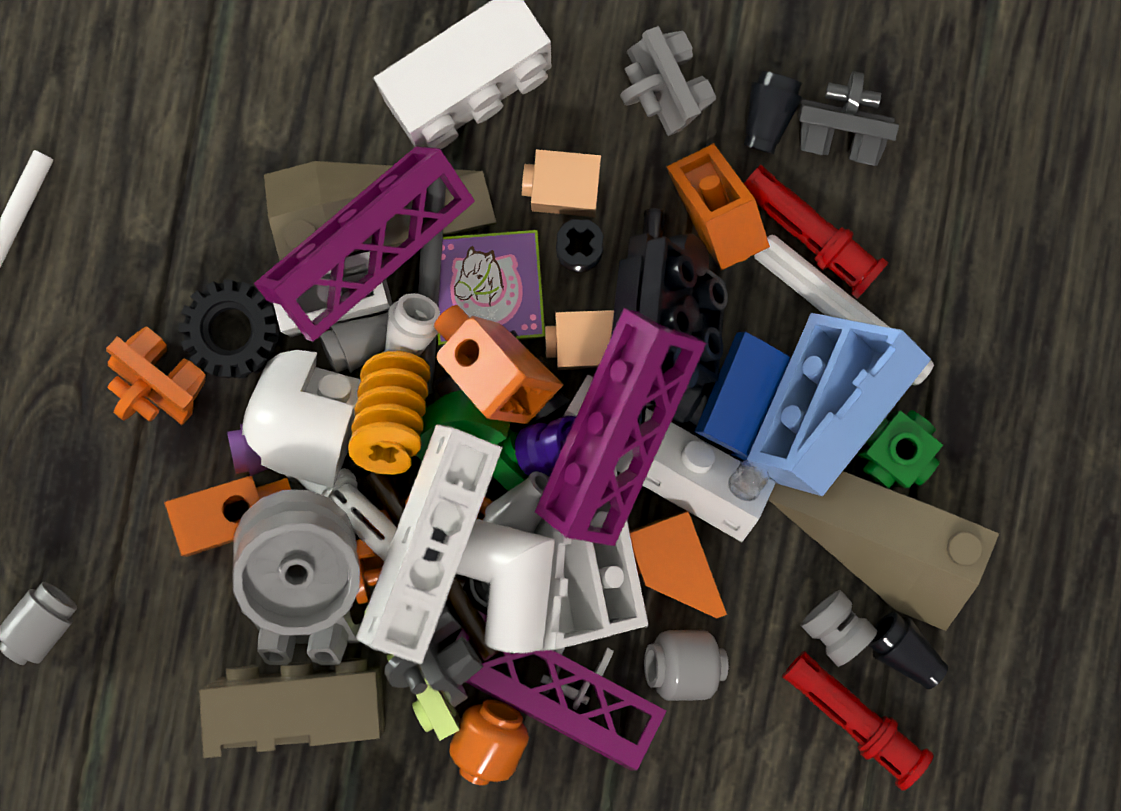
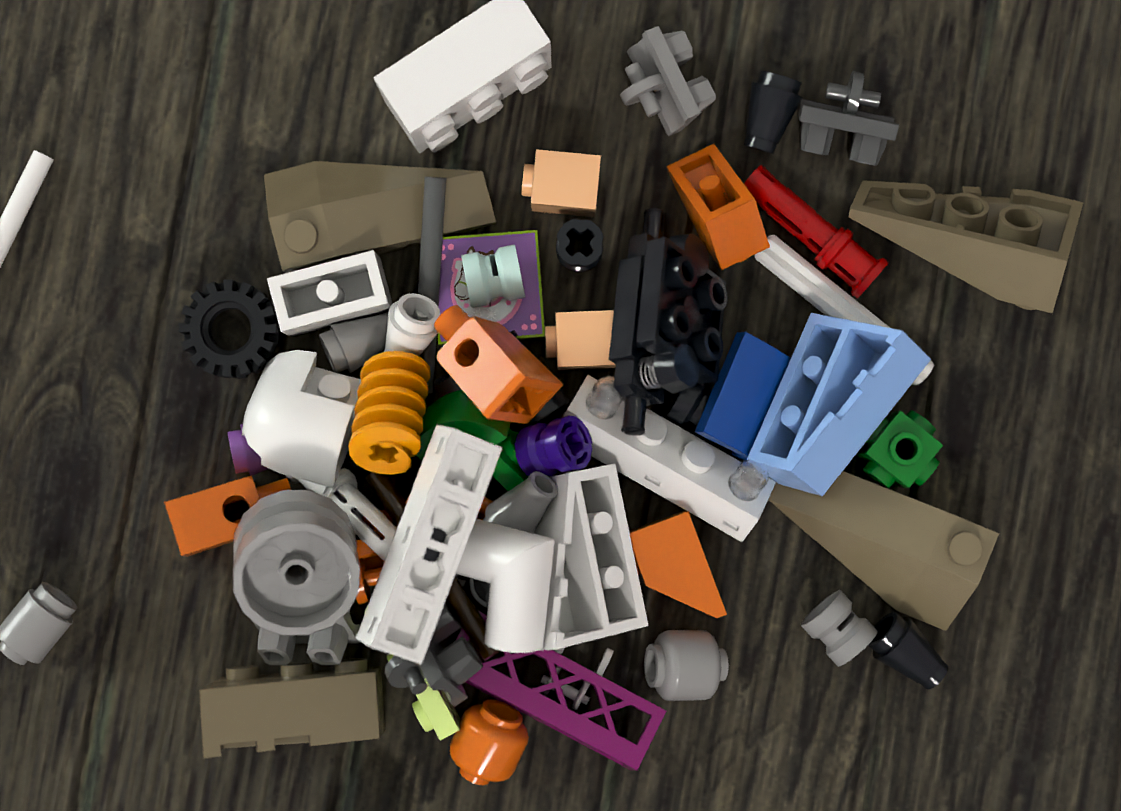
orange hips [106,326,206,425] -> none
magenta fence [254,146,475,342] -> none
magenta fence [535,308,706,546] -> none
red pin [782,651,934,791] -> none
none -> light aqua wheel [461,245,525,308]
none -> dark tan wedge [848,180,1084,314]

